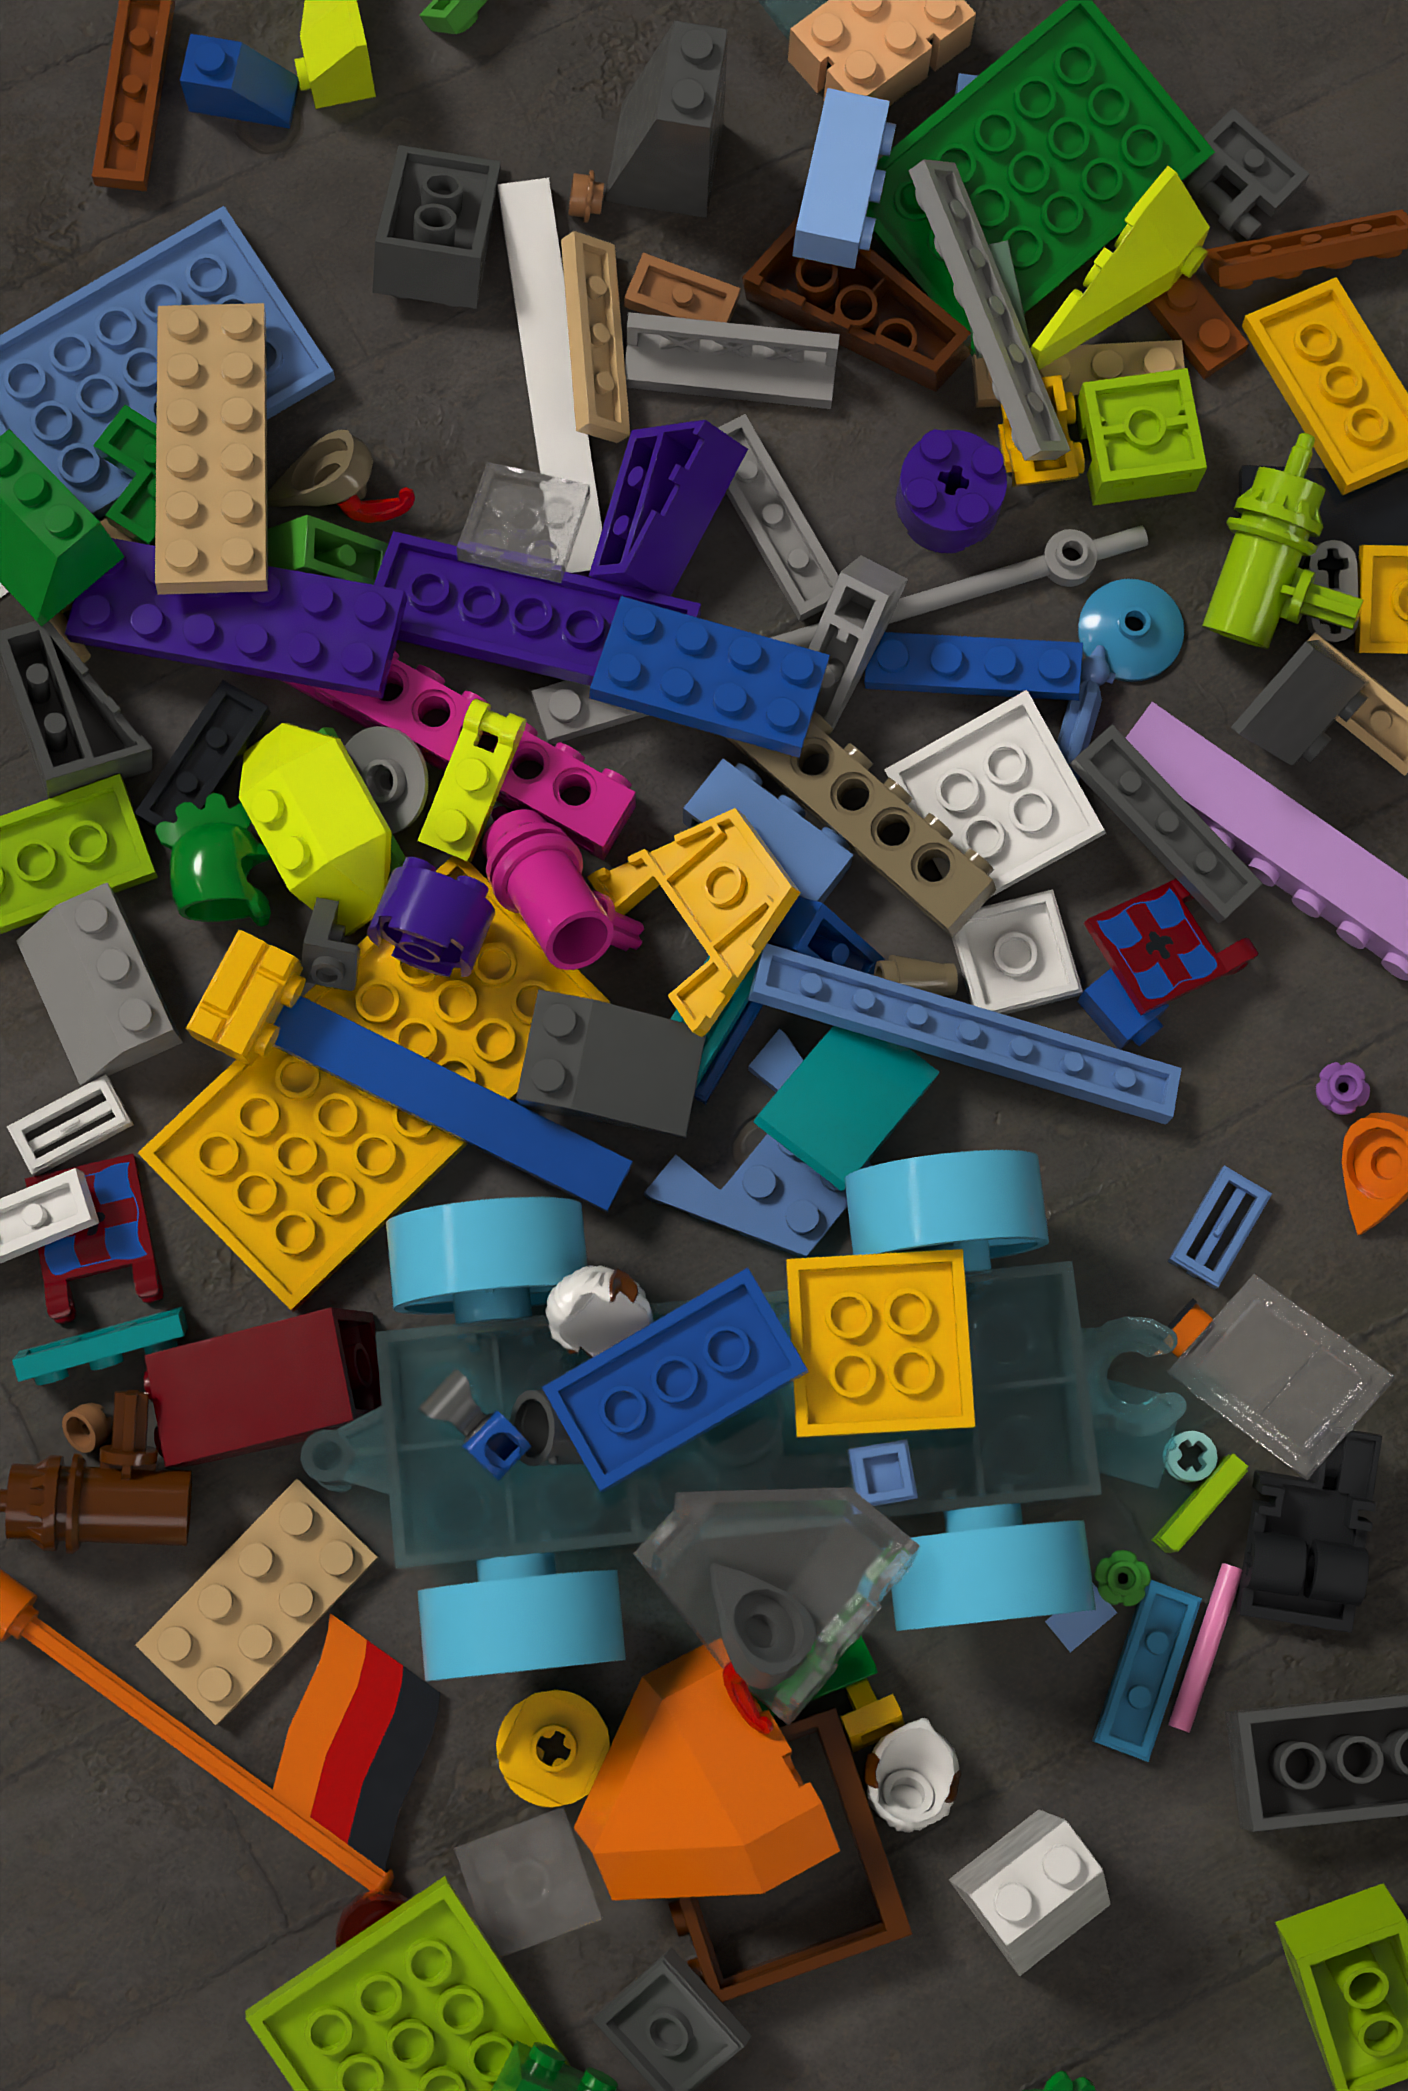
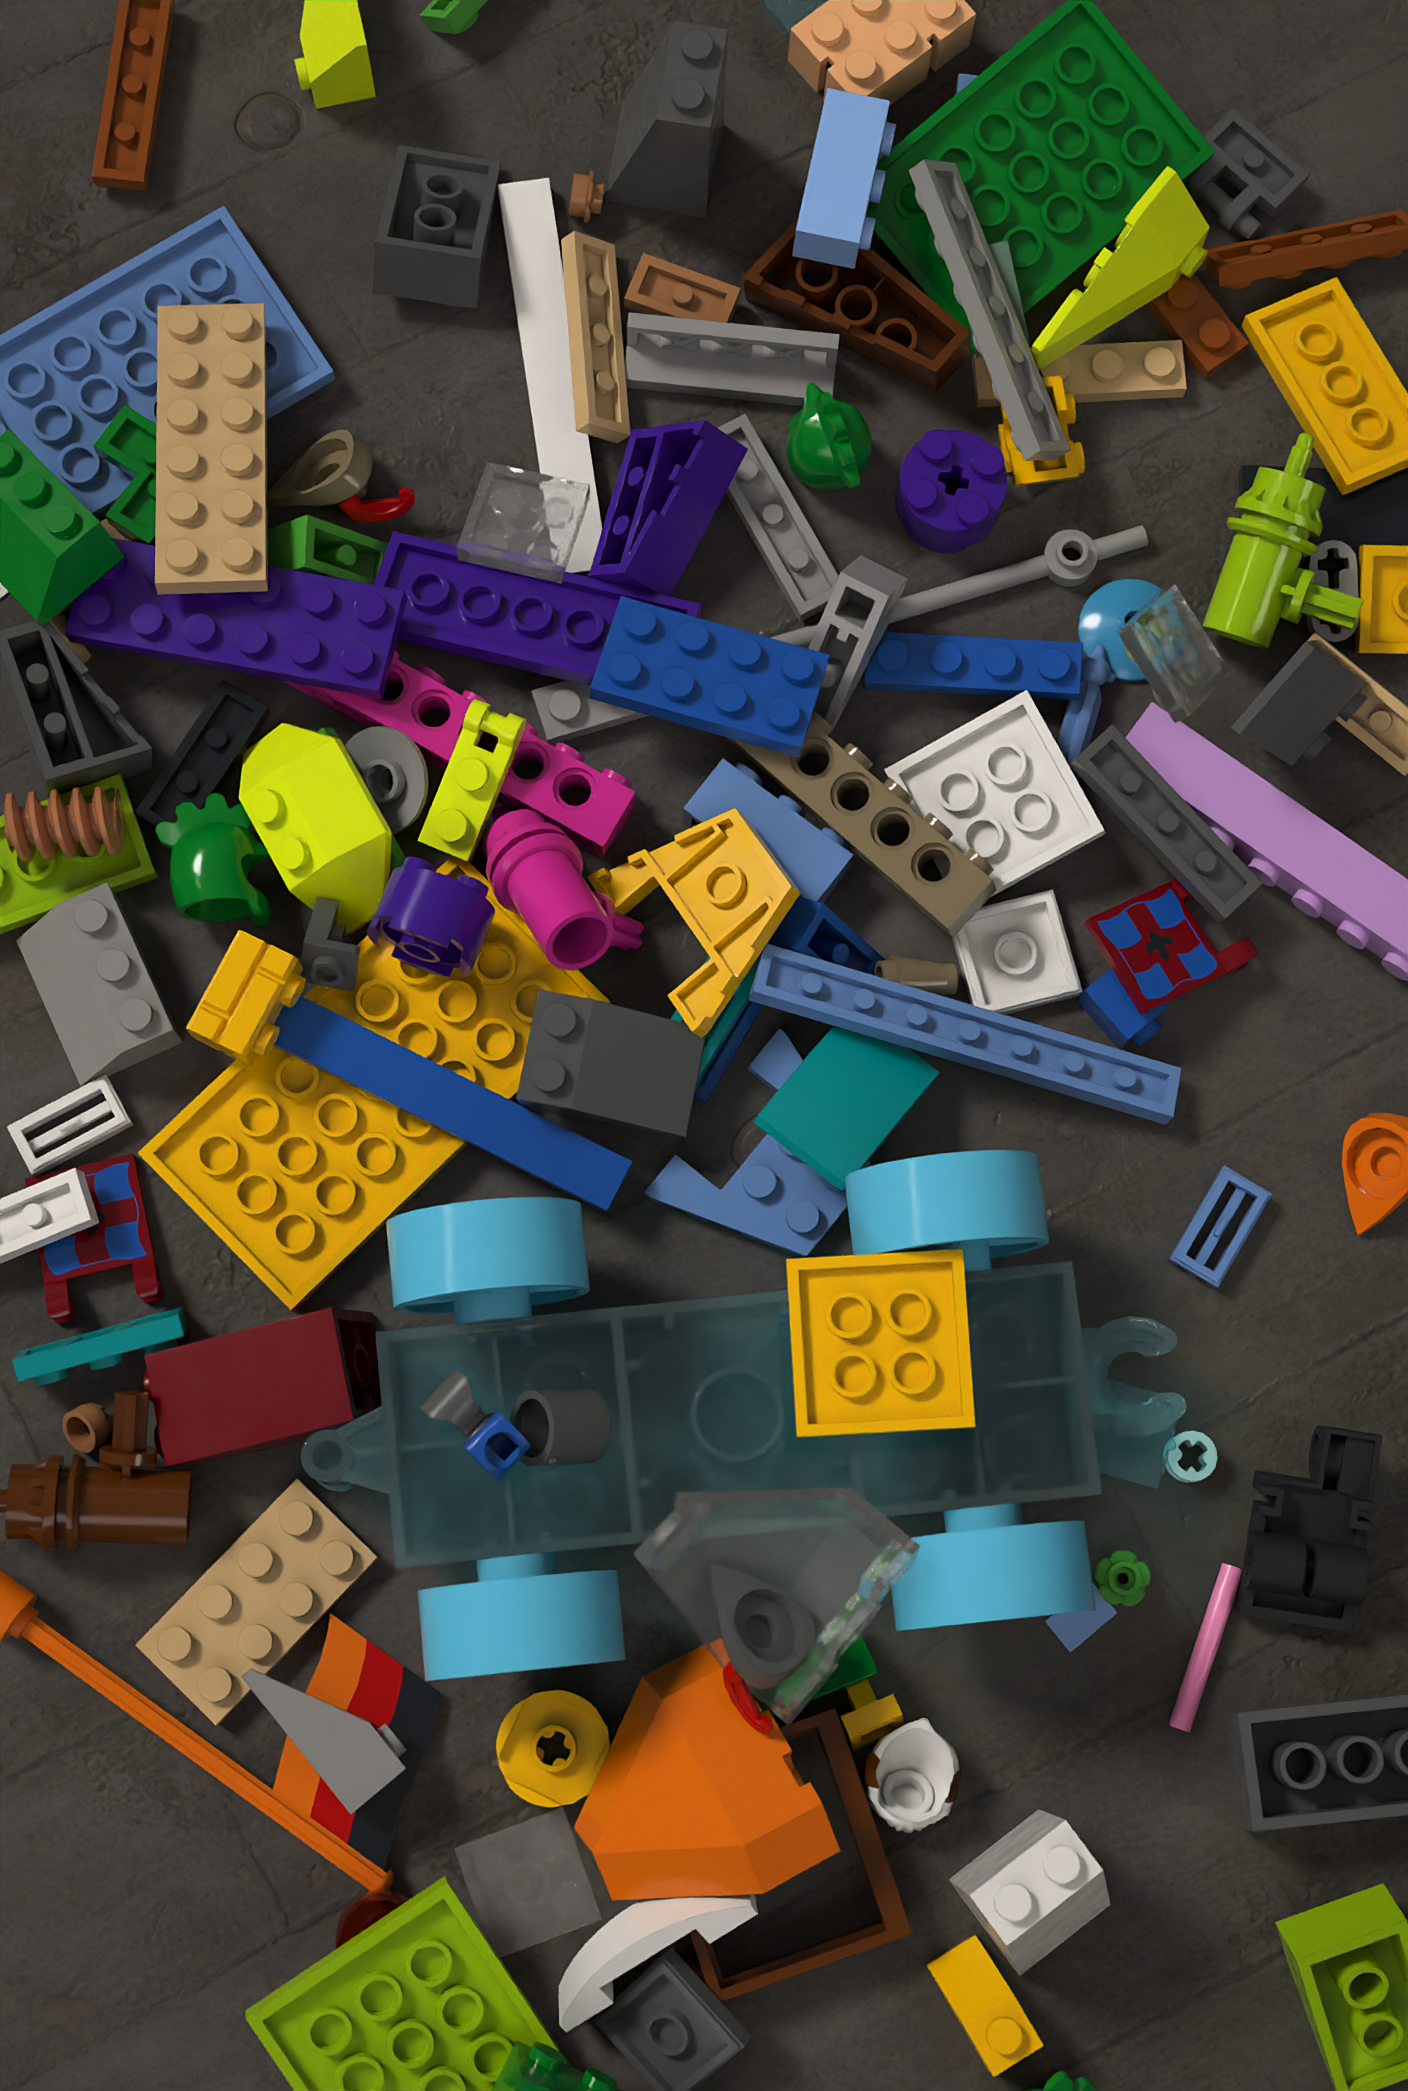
blue slope [180,34,299,129] -> none
blue plate [542,1267,809,1493] -> none
white hair [546,1266,654,1358] -> none
medium blue tile [847,1439,918,1509] -> none
lime piece [1075,368,1207,506] -> none
dark azure tile [1092,1580,1202,1762] -> none
lime tile [1151,1453,1249,1553] -> none
orange piece [1155,1298,1213,1358] -> none
clear piece [1167,1274,1395,1480] -> none
medium lavender plate [1316,1062,1370,1115] -> none
none -> nougat piece [4,786,125,862]
none -> light grey slope [241,1668,406,1814]
none -> white slope [558,1894,758,2032]
none -> green piece [786,383,871,491]
none -> yellow slope [926,1934,1044,2077]
none -> clear plate [1117,584,1231,723]

